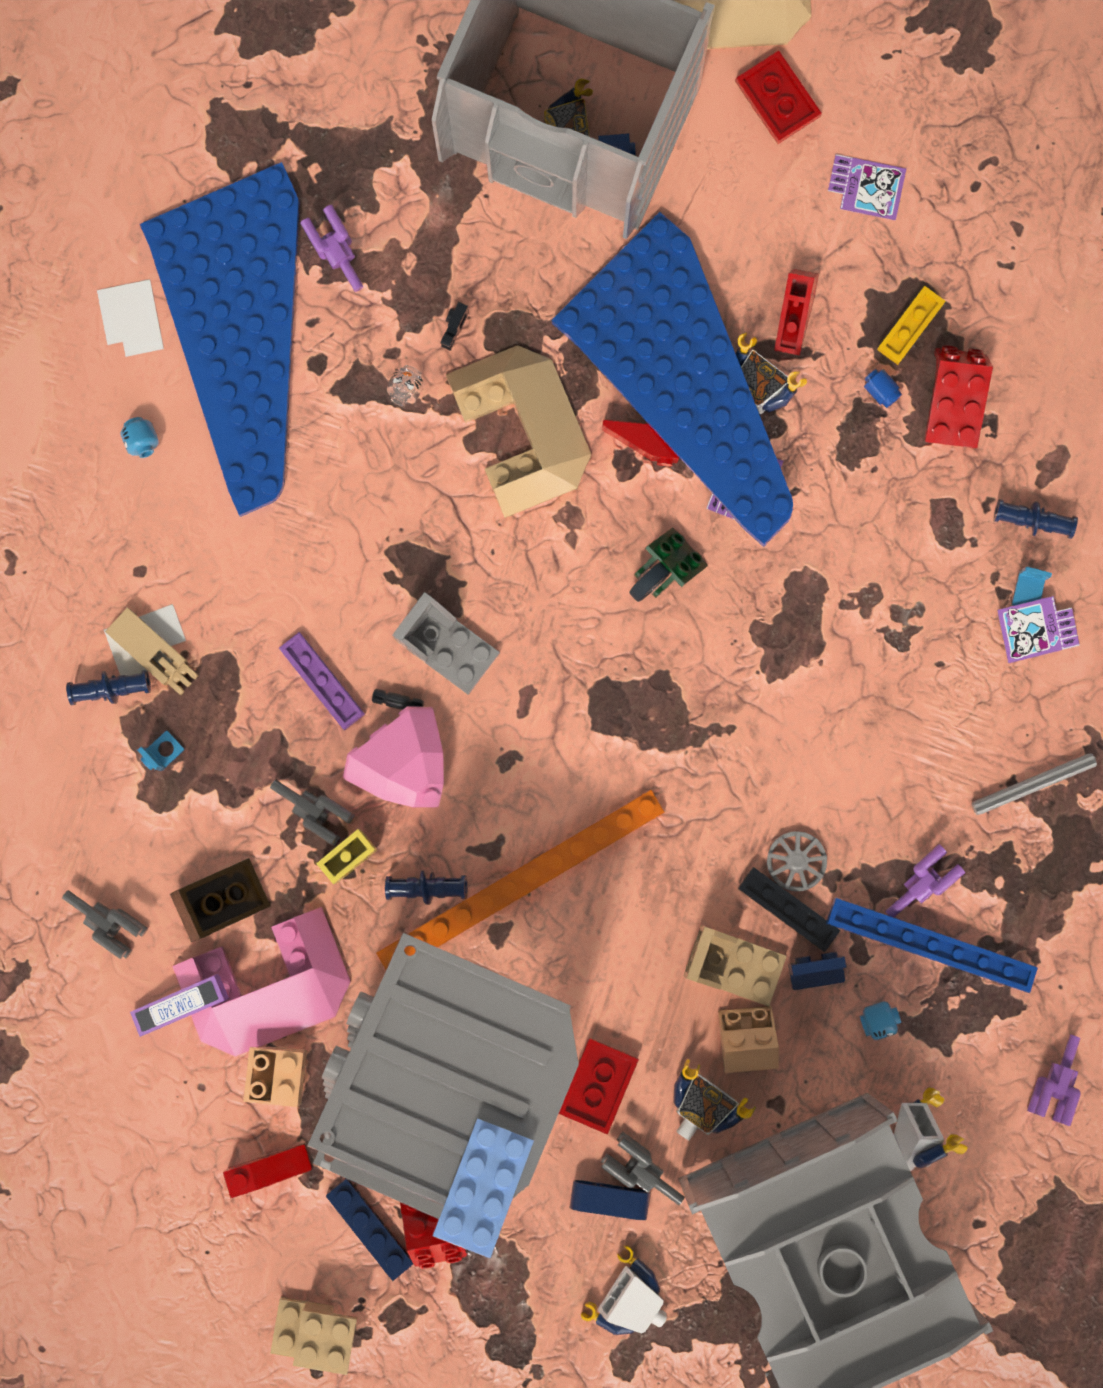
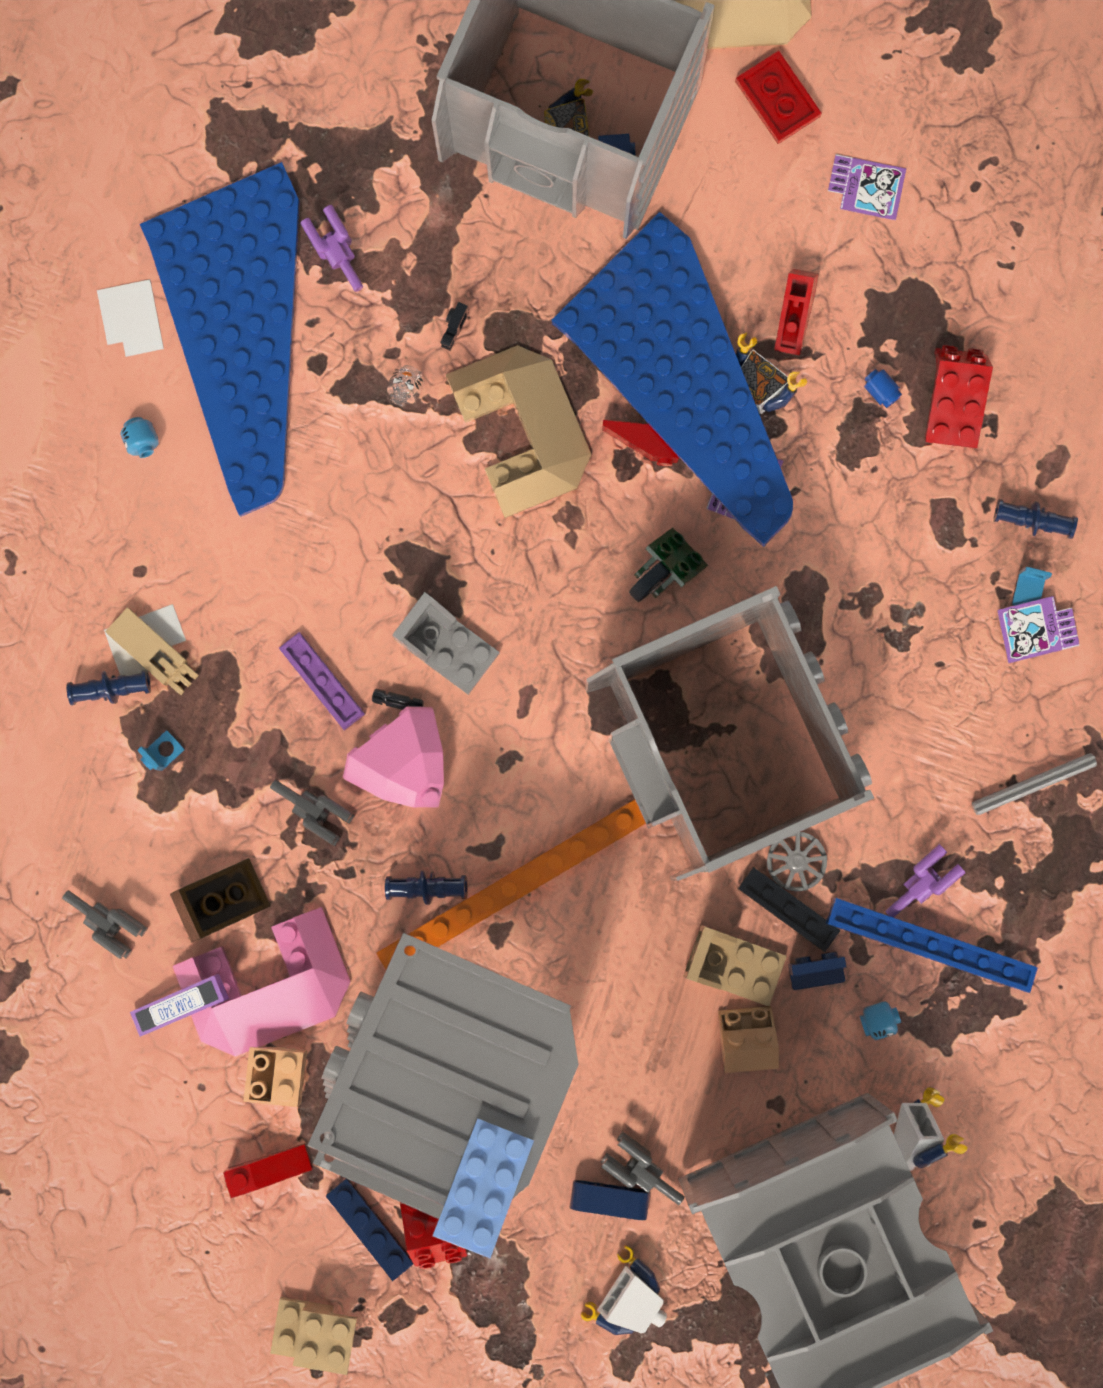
light yellow brick [316,829,377,884] -> none
red plate [559,1038,639,1135] -> none
torso [673,1059,756,1141] -> none
yellow plate [877,286,946,365] -> none
medium lavender plant [1027,1034,1081,1126] -> none
none -> light grey container [585,586,874,881]

